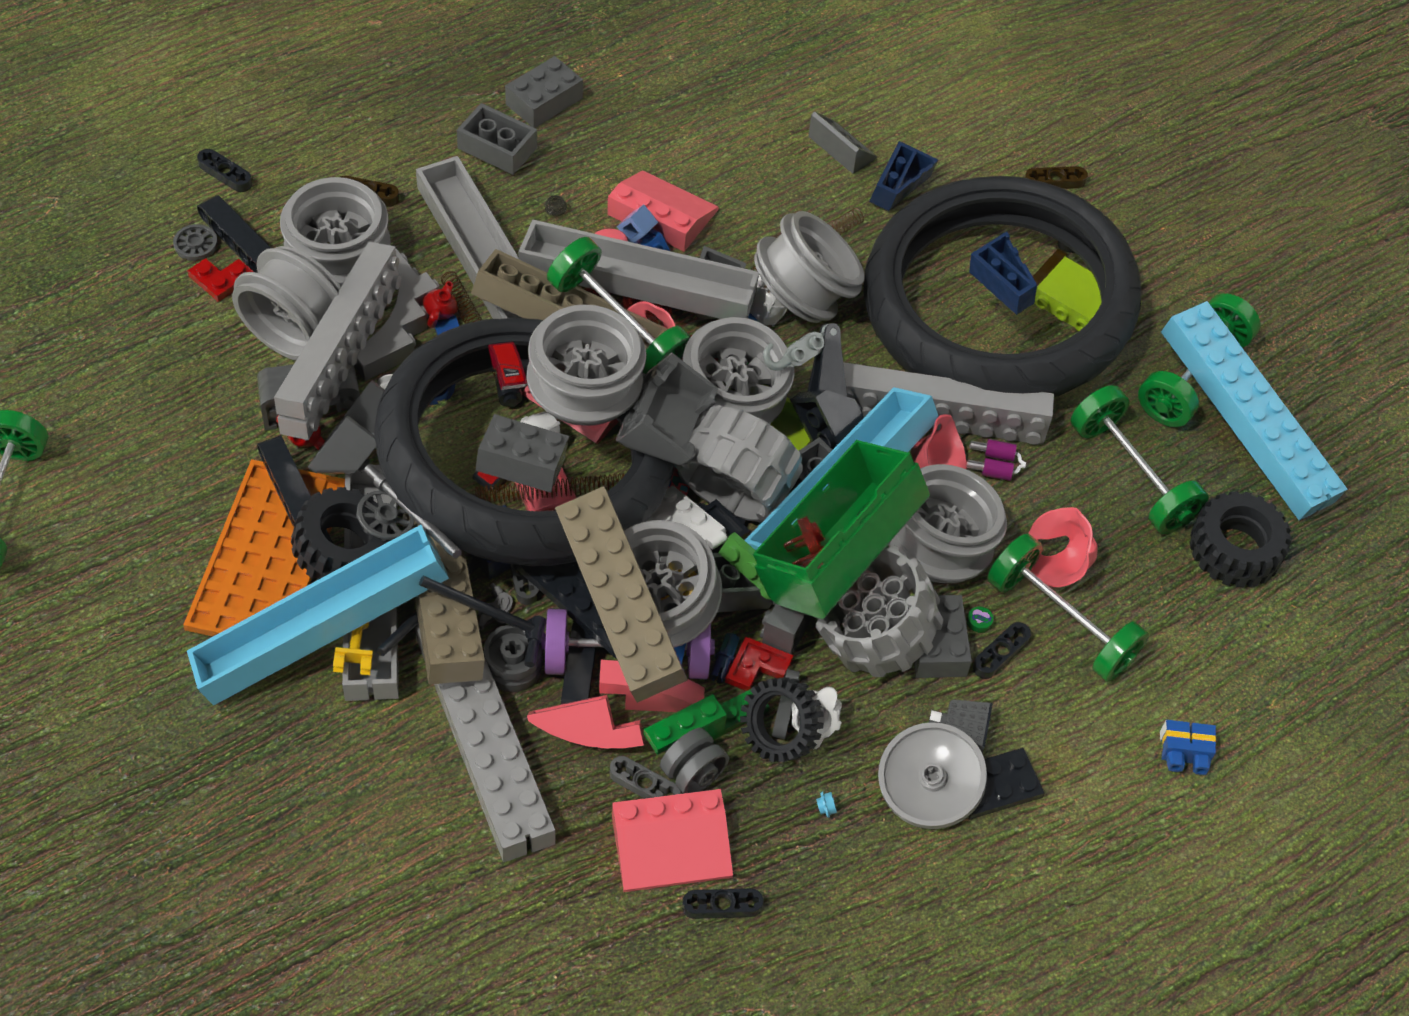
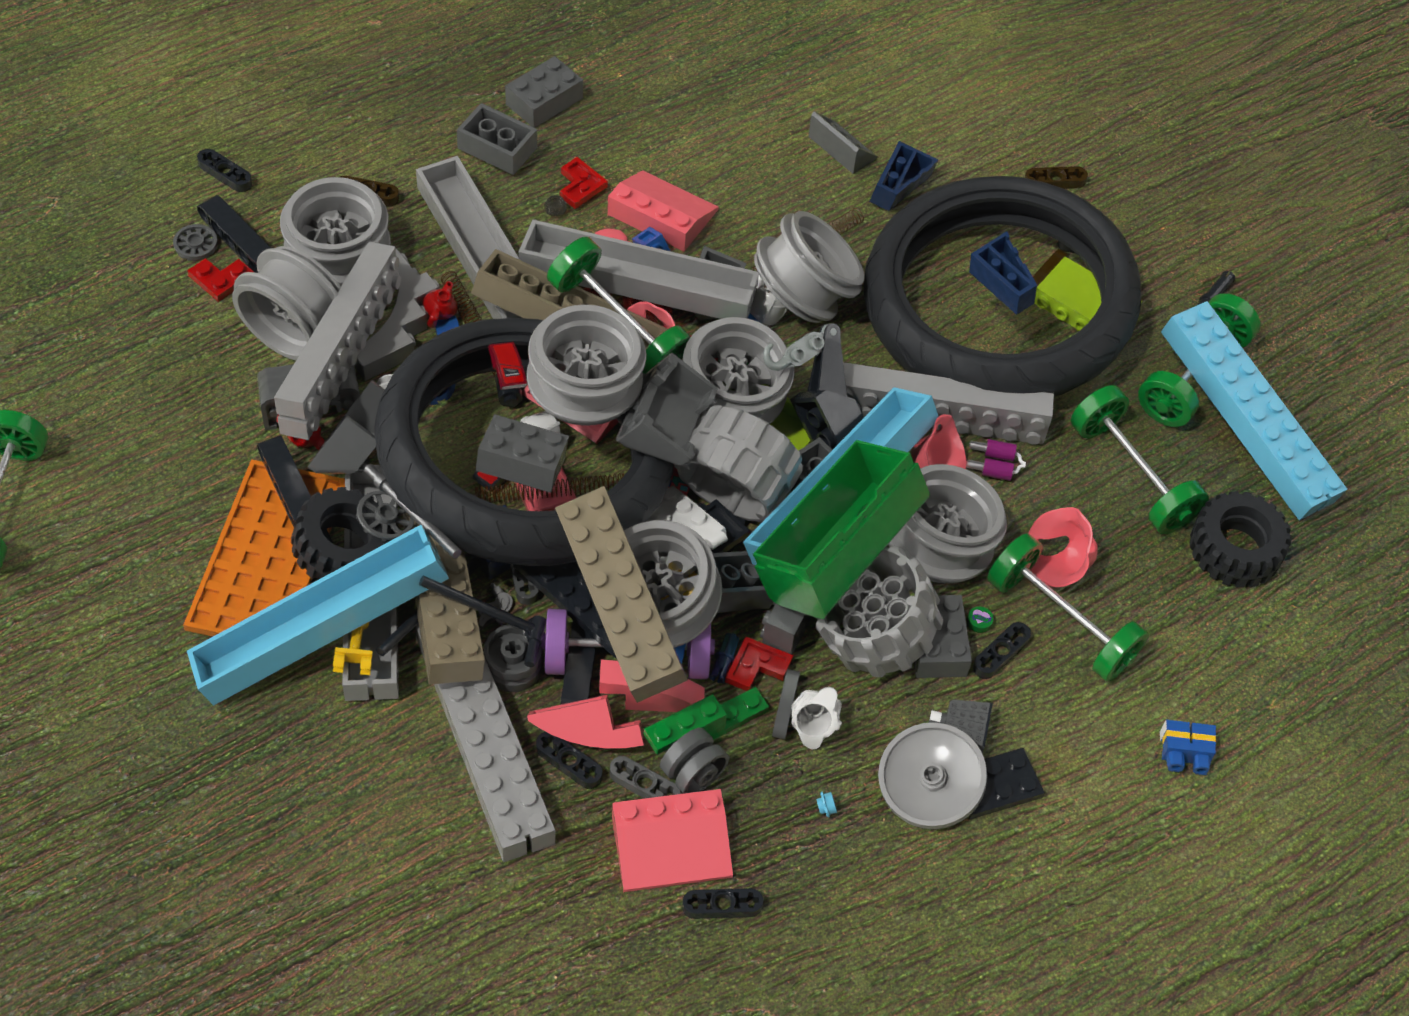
medium blue brick [617,204,658,243] -> none
bright green plate [719,532,771,600] -> none
black tyre [740,677,824,762] -> none
clear red piece [784,516,825,569] -> none
none -> black beam [536,732,602,789]
none -> red plate [560,157,608,209]
none -> black pin [1196,271,1236,306]

